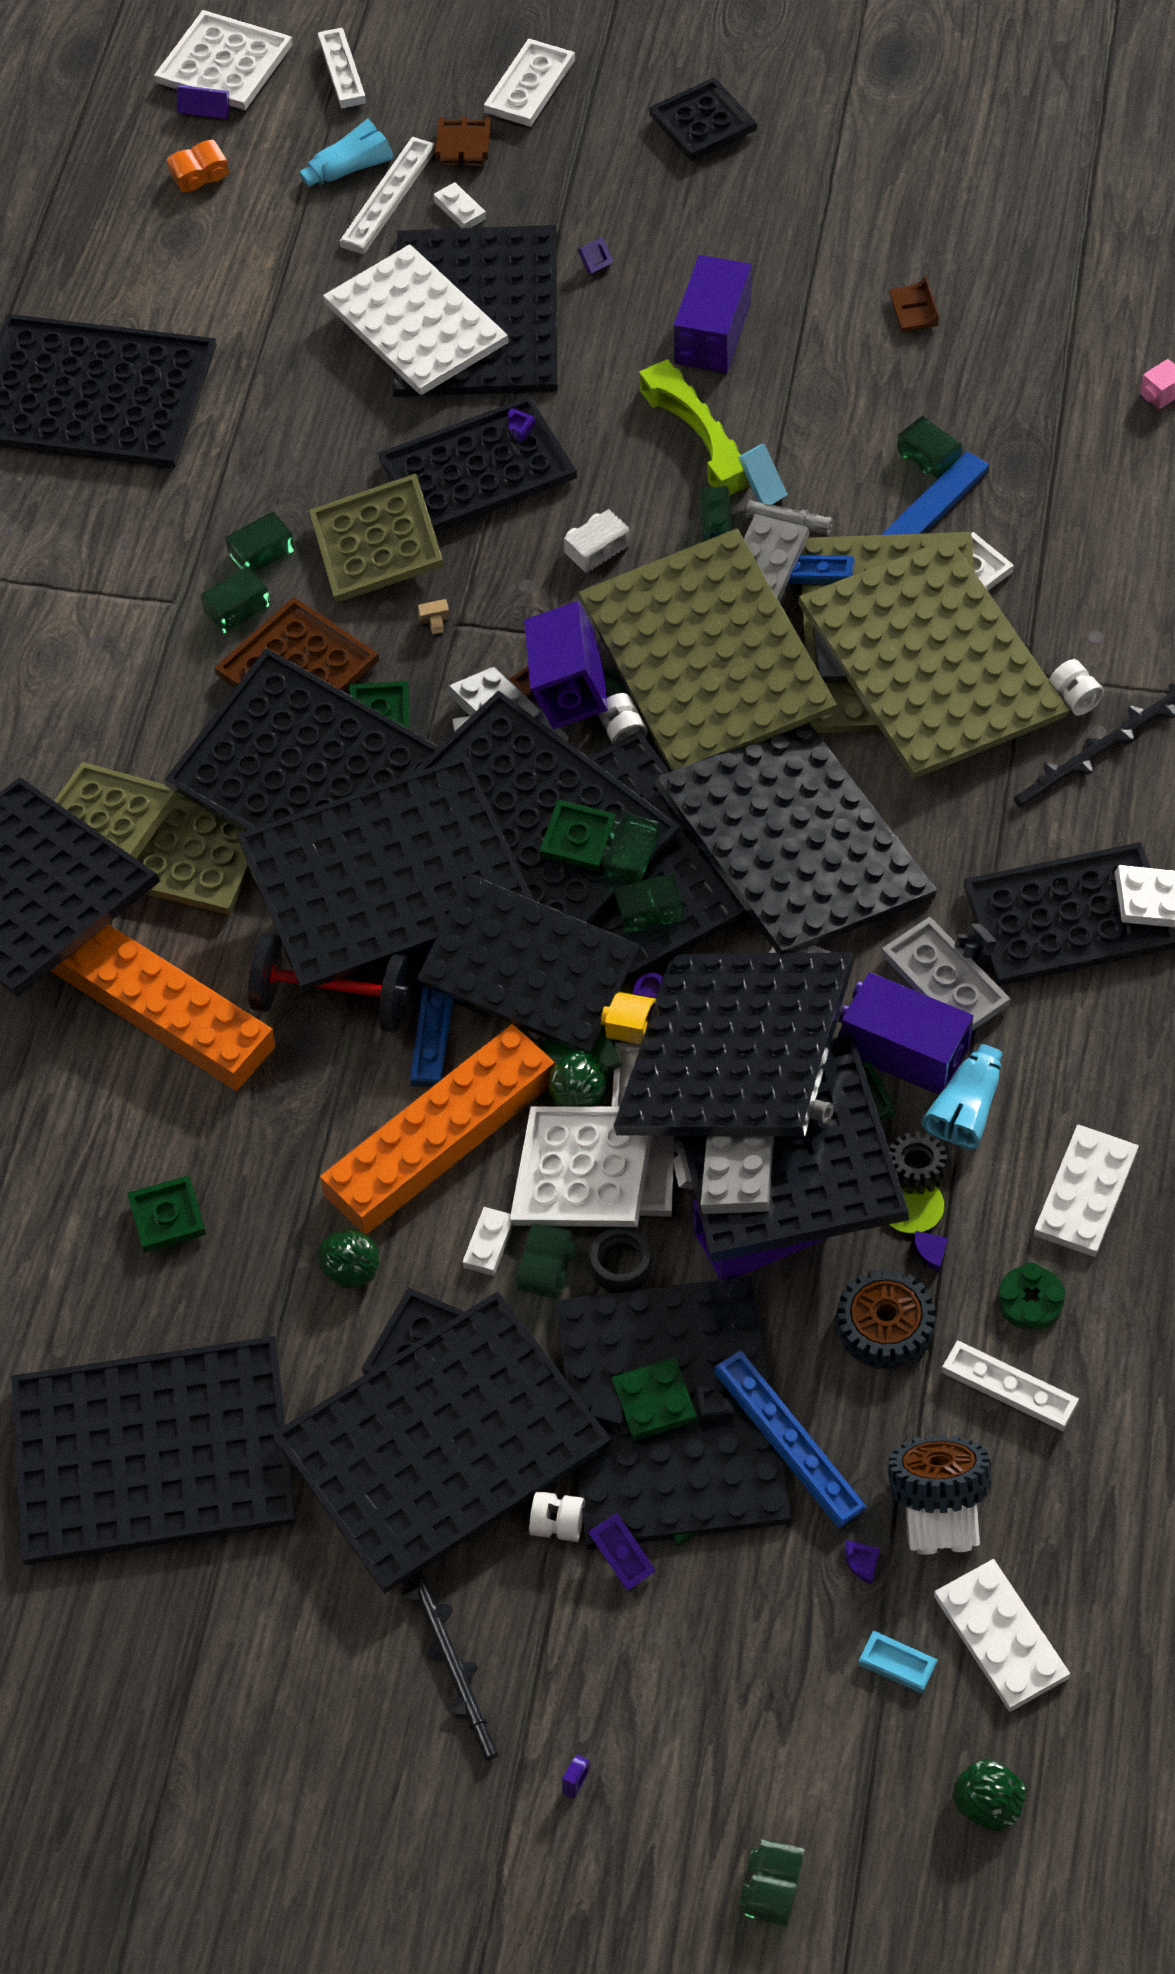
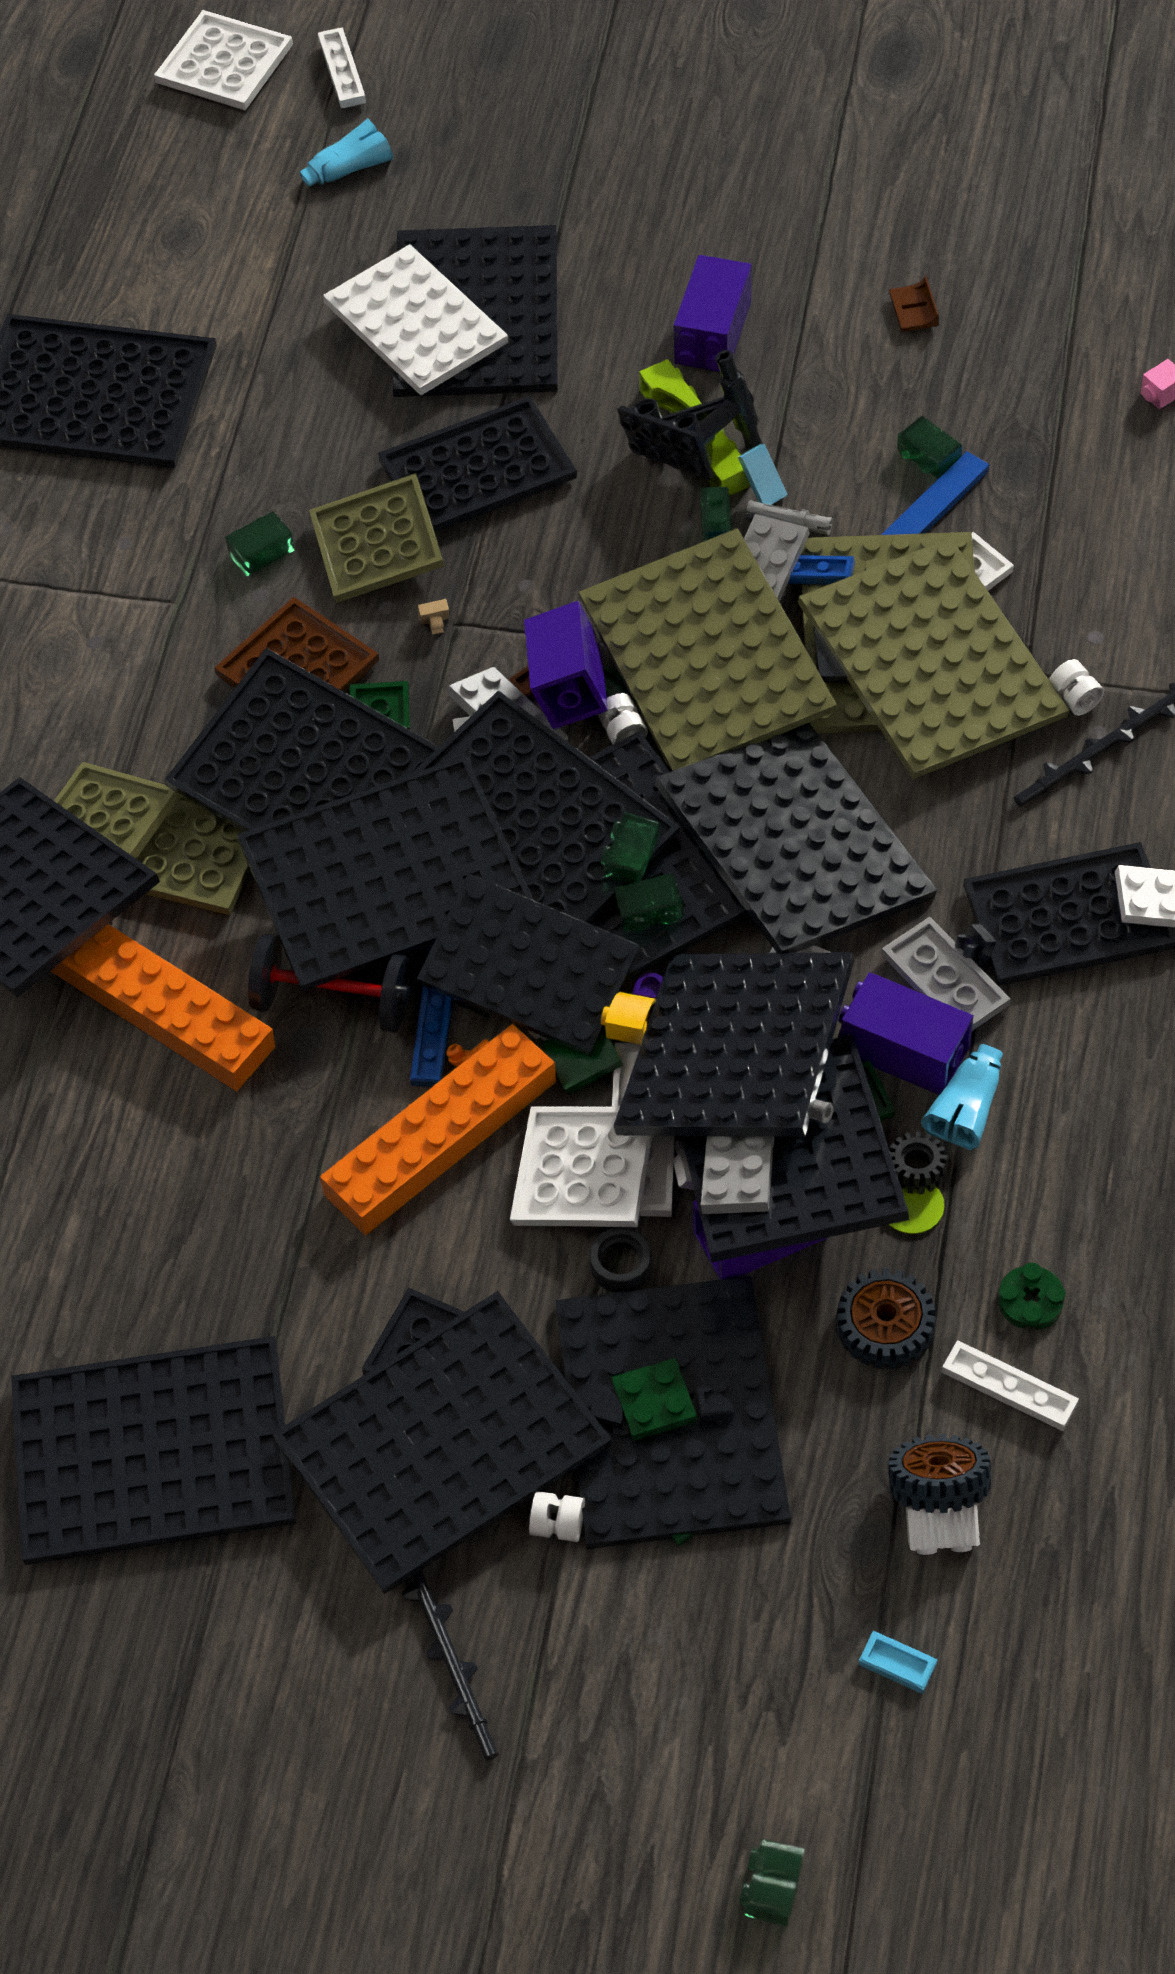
dark green plate [127,1175,207,1253] -> none
orange brick [166,140,229,193] -> none
dark purple tile [177,85,229,119] -> none
clear green brick [200,566,270,634] -> none
dark green hair [318,1227,380,1289] -> none
white tile [340,137,436,255] -> none
white plate [433,182,486,228] -> none
reddish brown plate [435,117,491,165] -> none
white plate [463,1207,513,1276] -> none
white plate [484,39,575,127] -> none
dark purple tile [508,408,536,442] -> none
clear green brick [516,1223,576,1299] -> none
dark green plate [540,799,616,871] -> none
dark green hair [549,1051,609,1107] -> none
dark purple tile [562,1754,591,1798] -> none
white brick [563,509,630,573] -> none
dark purple plate [577,237,614,274] -> none
dark purple plate [589,1513,656,1591] -> none
black plate [649,77,757,161] -> none
blue tile [713,1350,867,1529] -> none
dark purple tile [845,1540,880,1584] -> none
dark purple tile [914,1231,948,1272] -> none
white plate [934,1559,1070,1712] -> none
dark green hair [953,1759,1027,1831] -> none
white plate [1034,1124,1139,1257] -> none
none -> orange arm [446,1039,490,1067]
none -> black plate [617,350,763,480]

